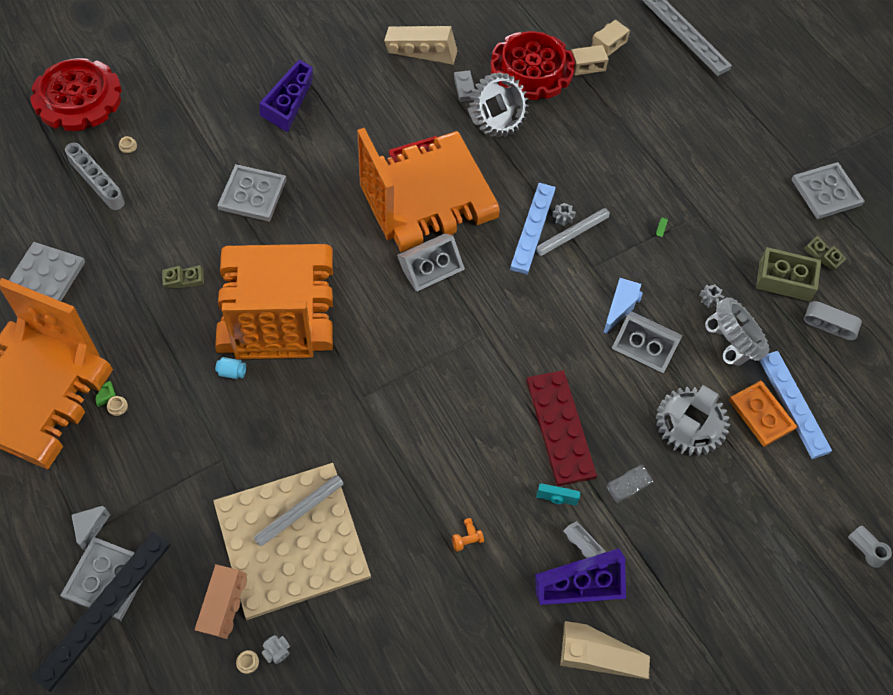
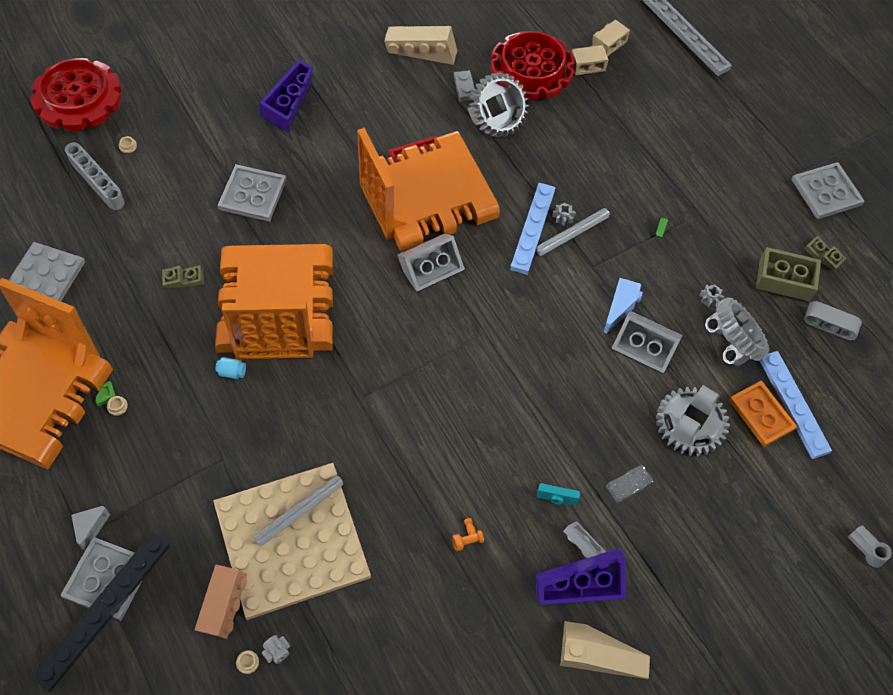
dark red plate [526,370,597,487] -> none

